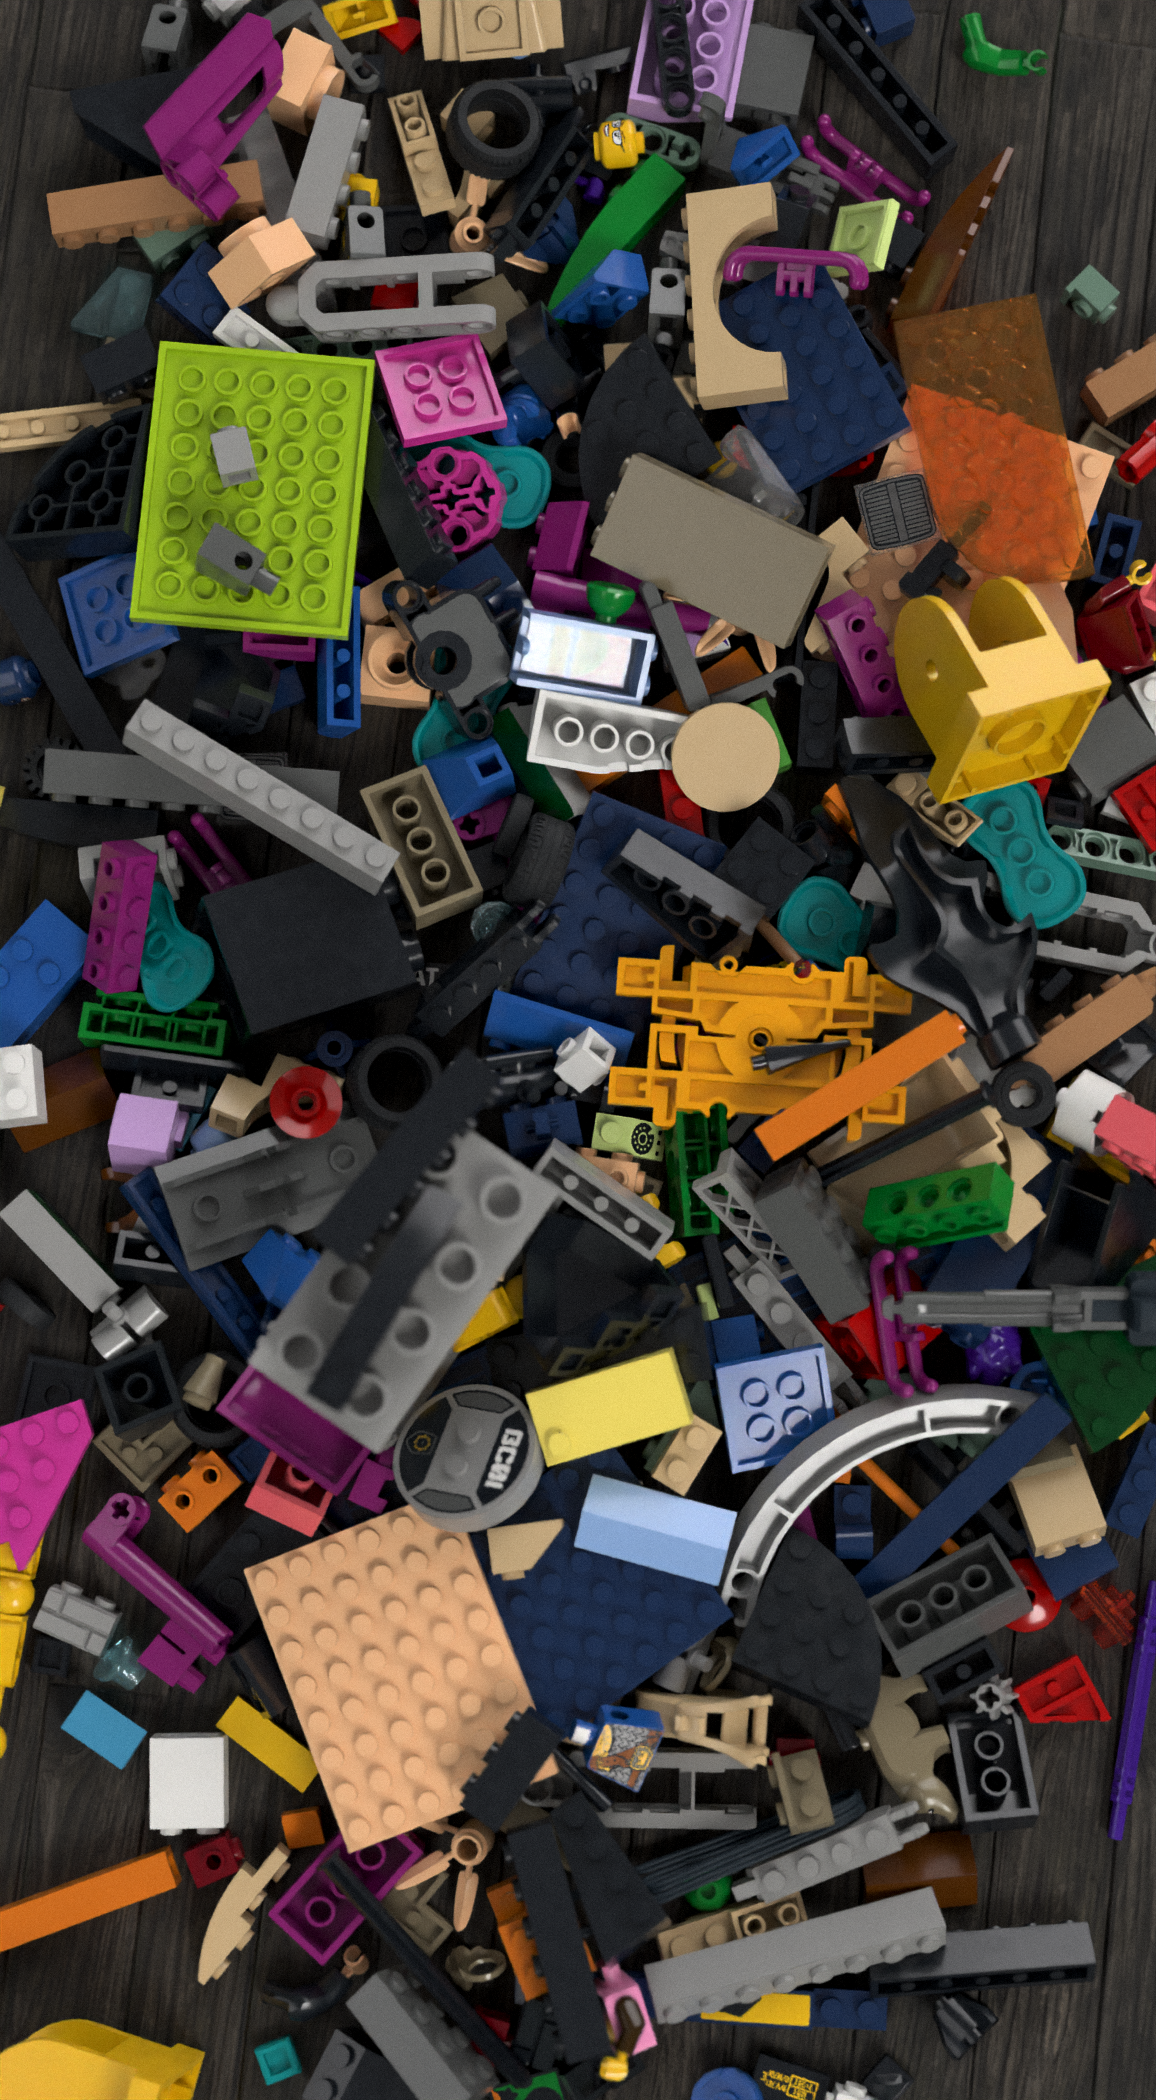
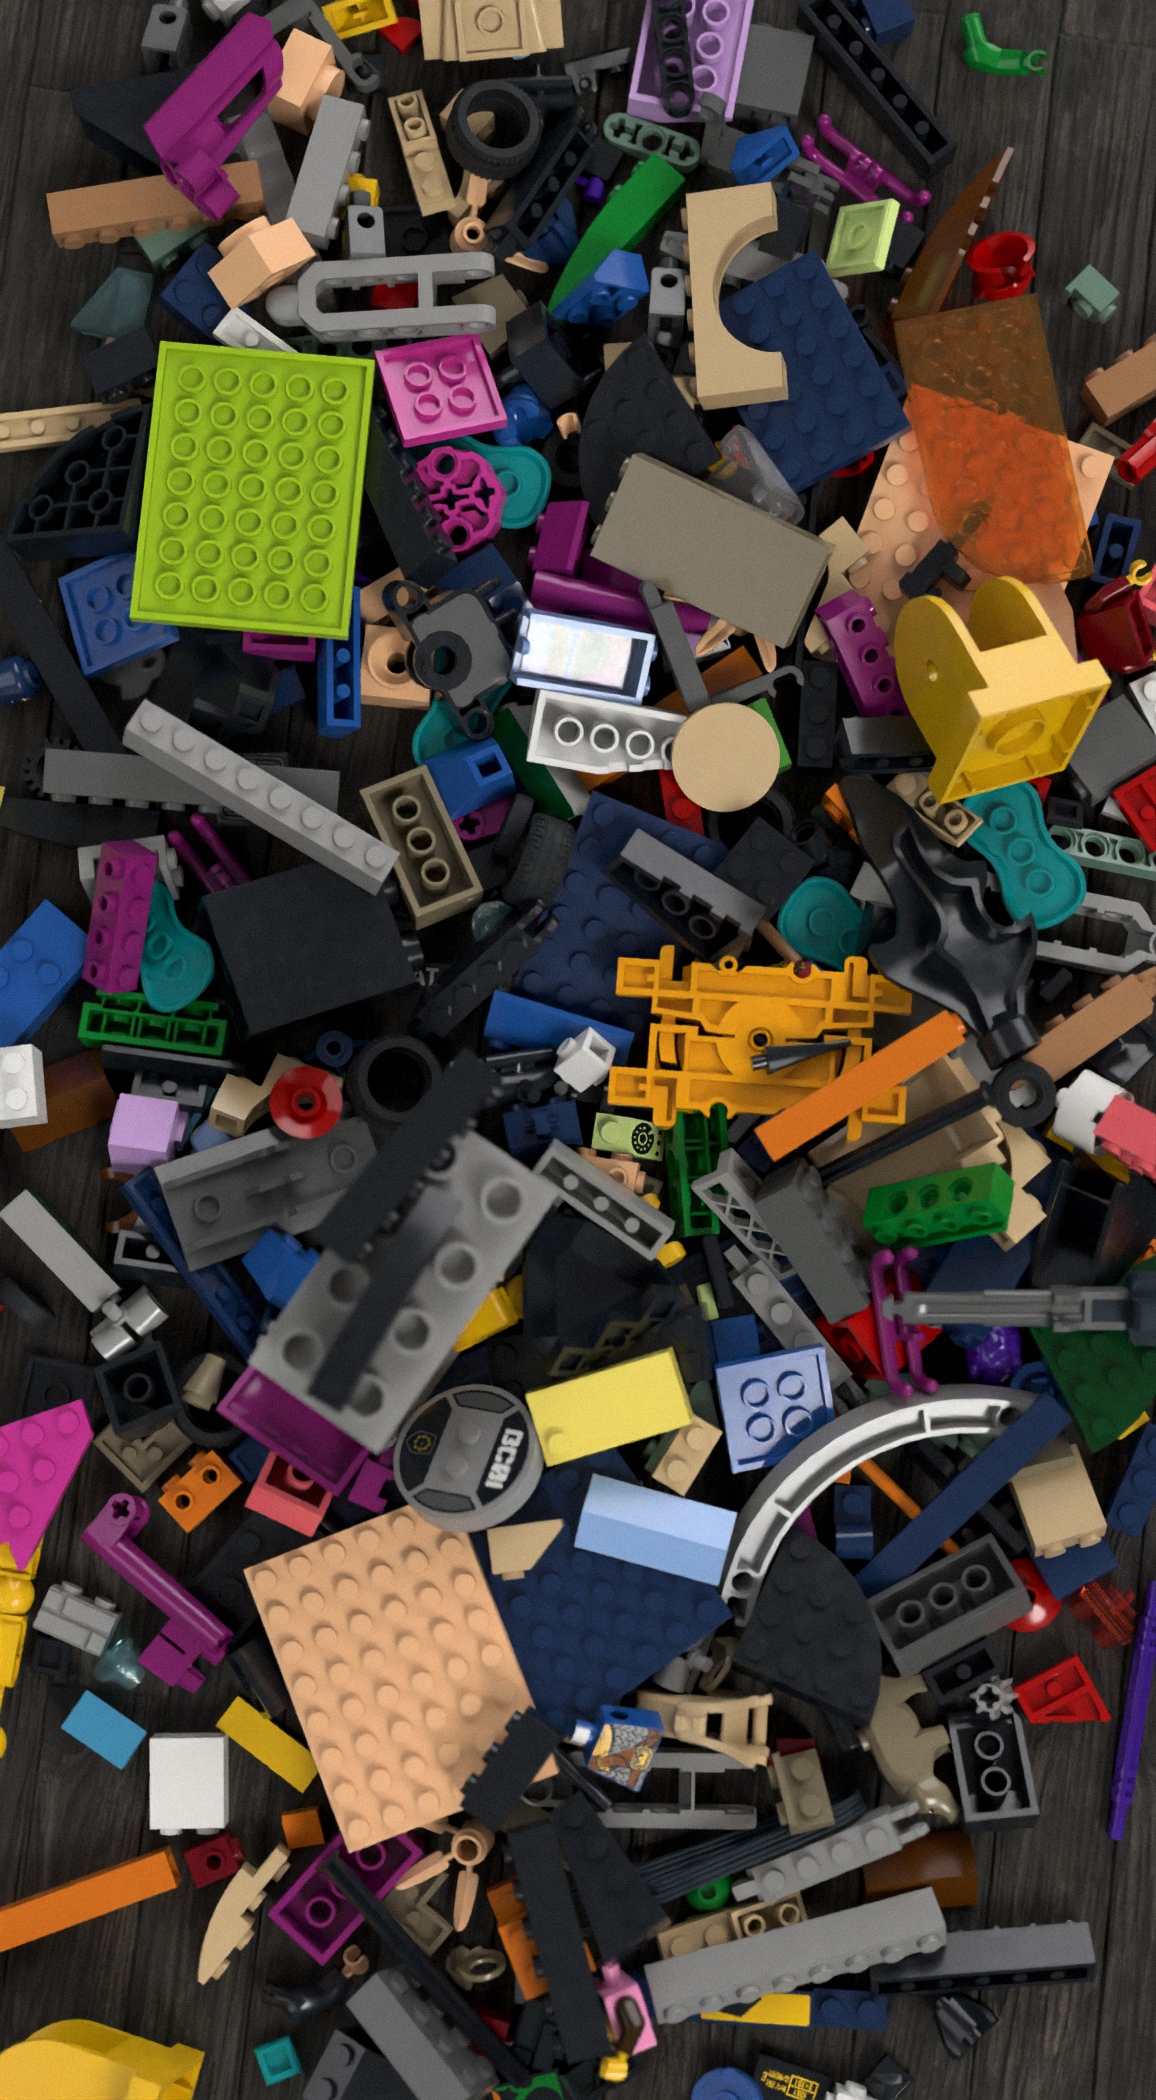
dark grey torso [194,522,281,597] -> none
light grey brick [210,425,259,488] -> none
green brick [586,581,636,624] -> none
yellow head [593,119,645,169] -> none
magenta piece [723,246,869,298] -> none
tile [854,468,941,557] -> none
none -> red helmet [966,232,1036,305]

